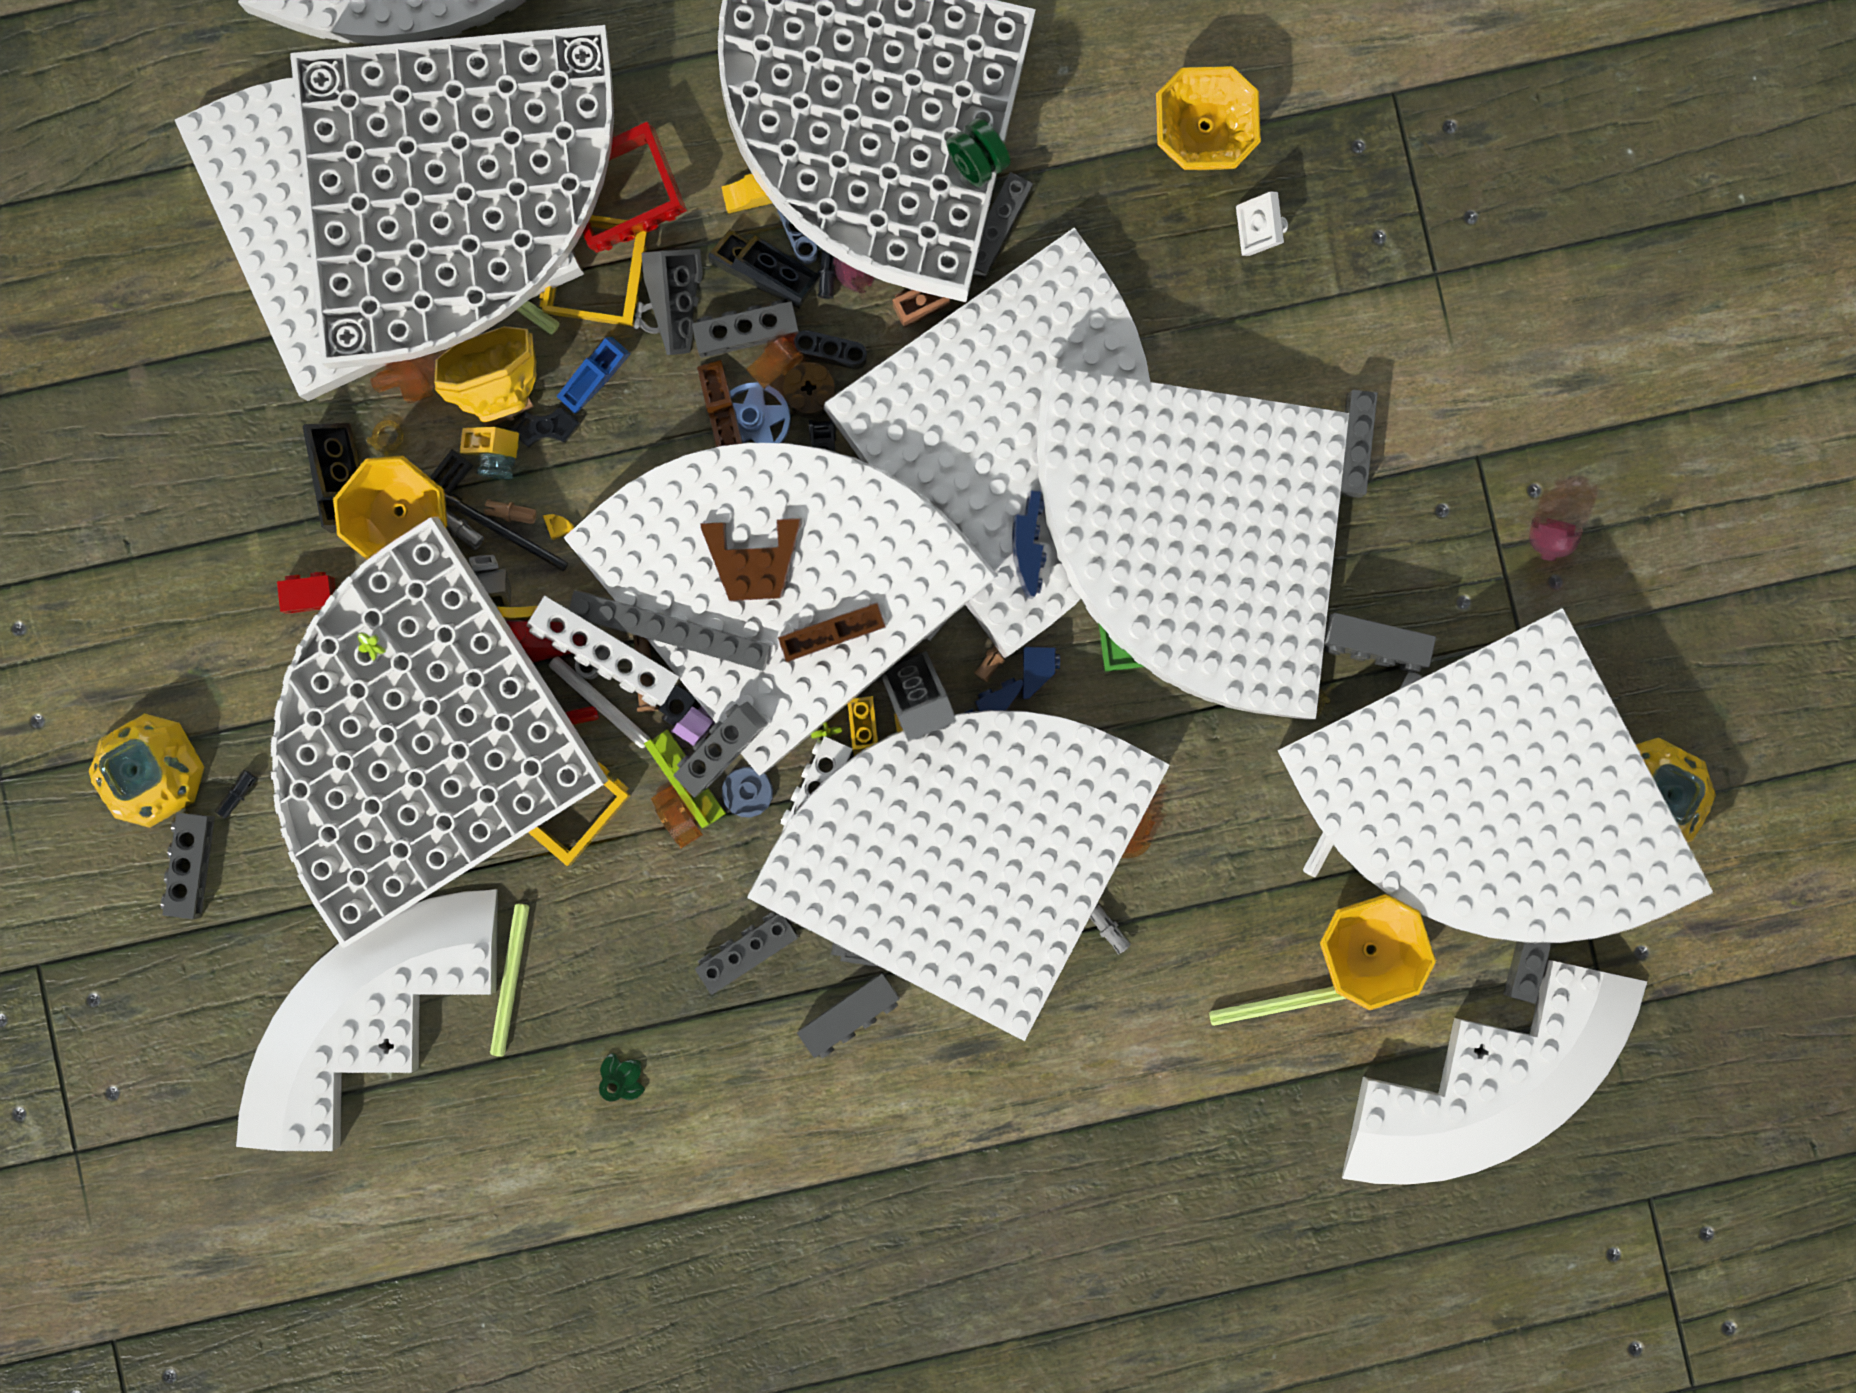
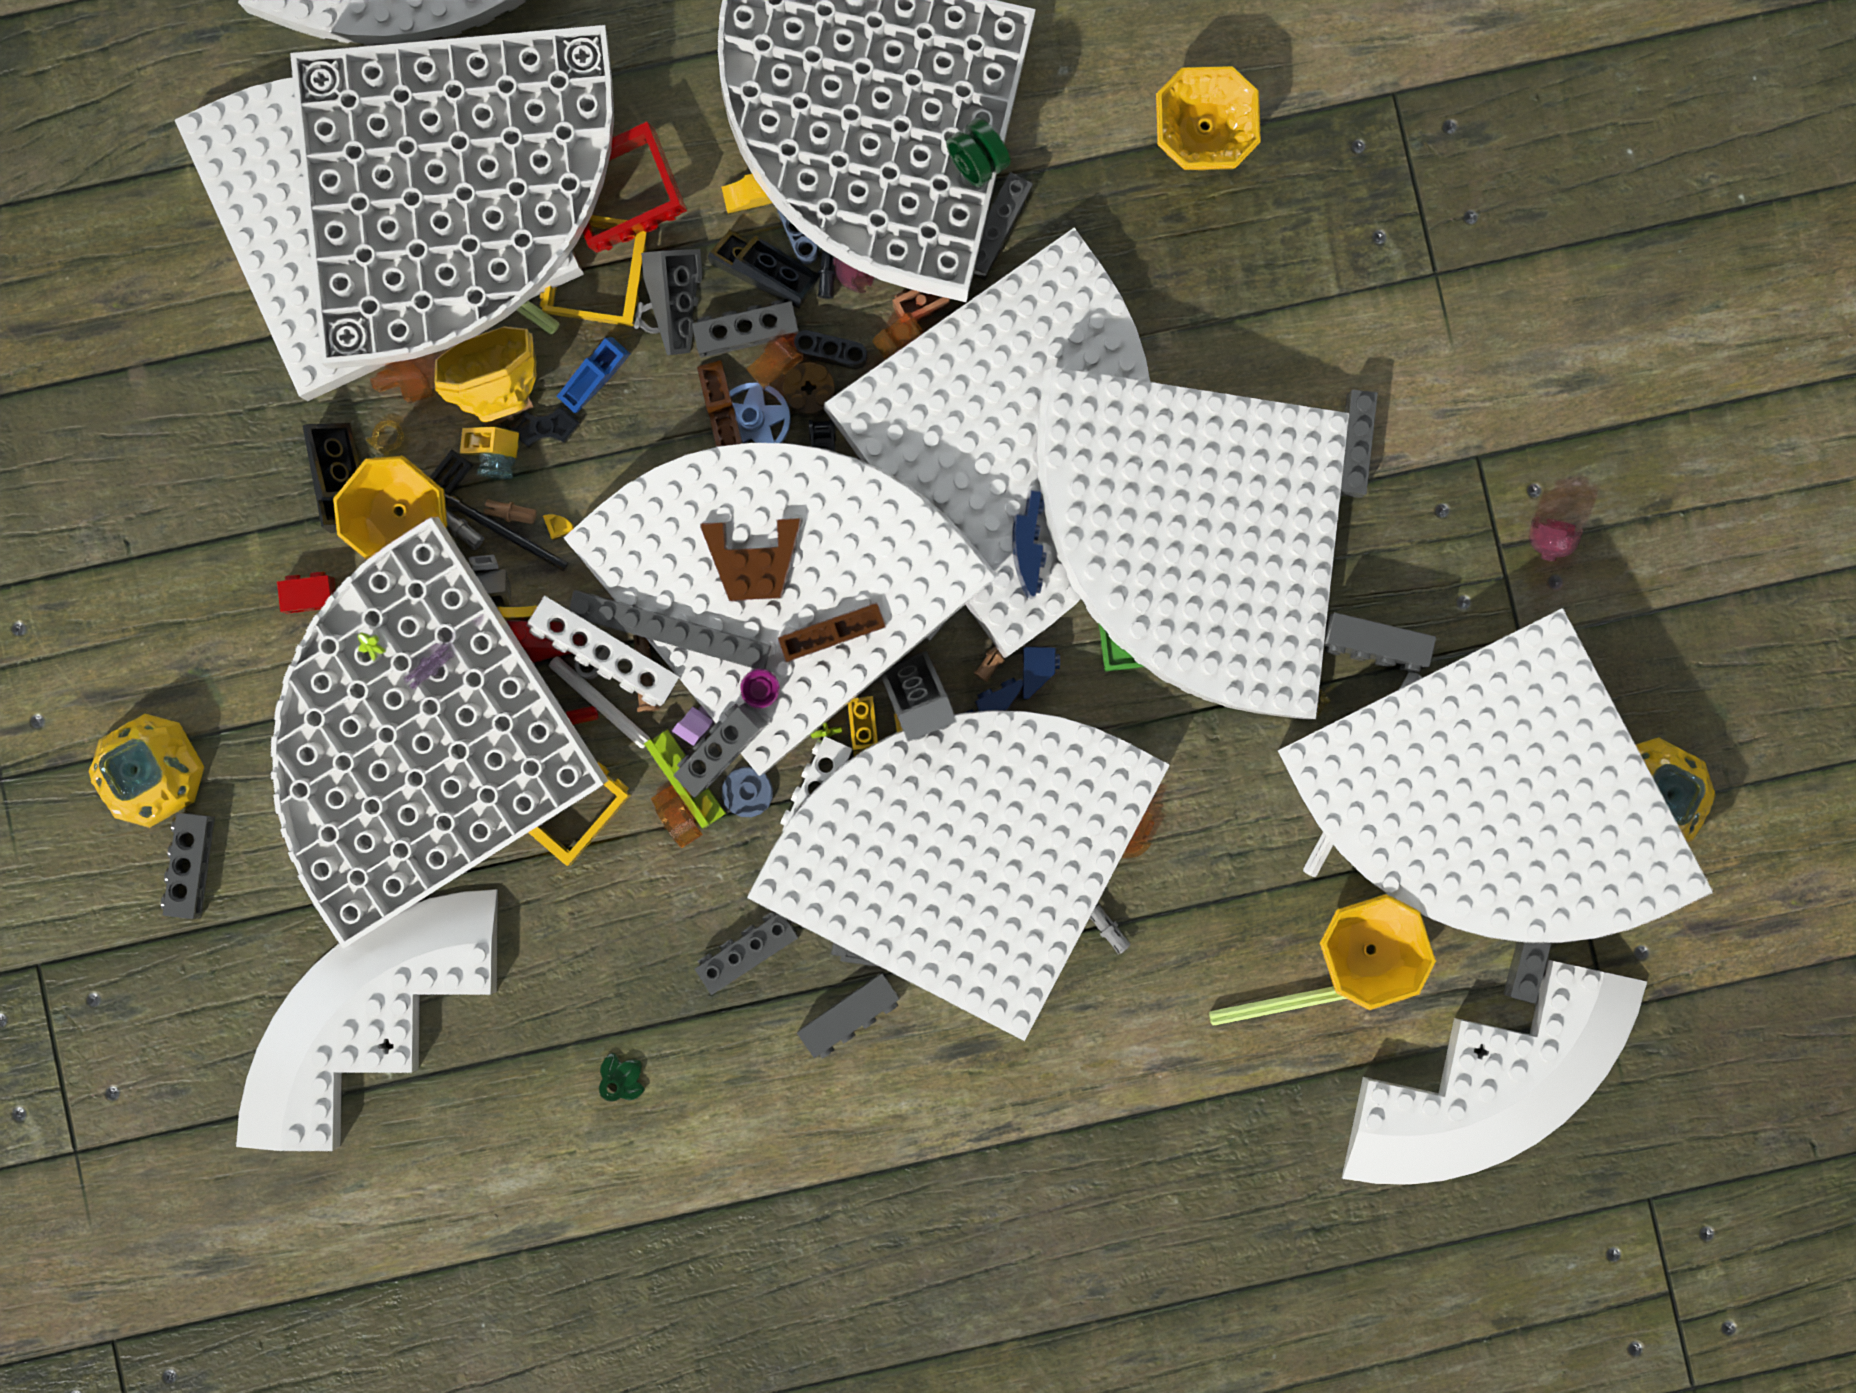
black axle [215,770,258,818] -> none
yellowish green axle [490,903,530,1056] -> none
black brick [658,685,698,726] -> none
white tile [1236,192,1288,256] -> none
none -> clear purple pin [403,643,455,690]
none -> magenta hair [740,668,780,709]
none -> clear orange brick [872,312,924,360]

